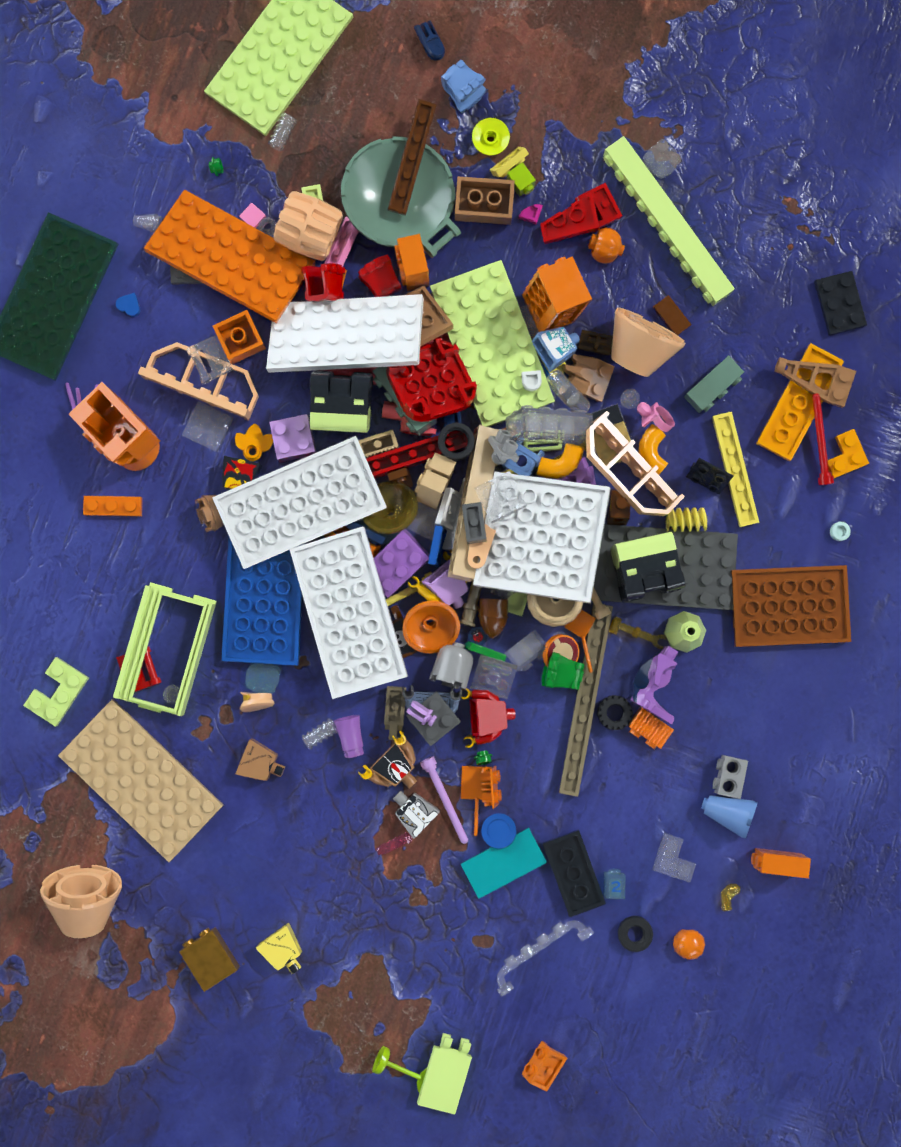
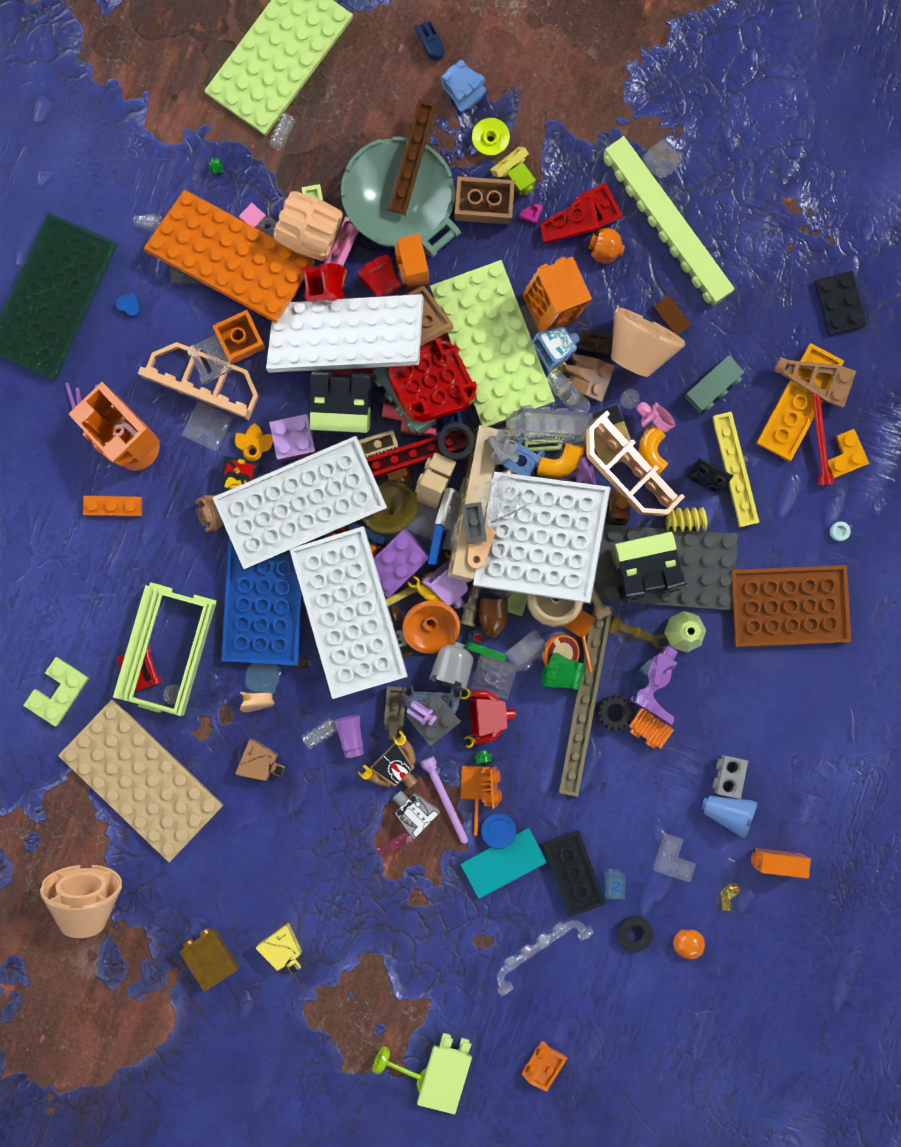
white tile [521,370,542,391] -> none

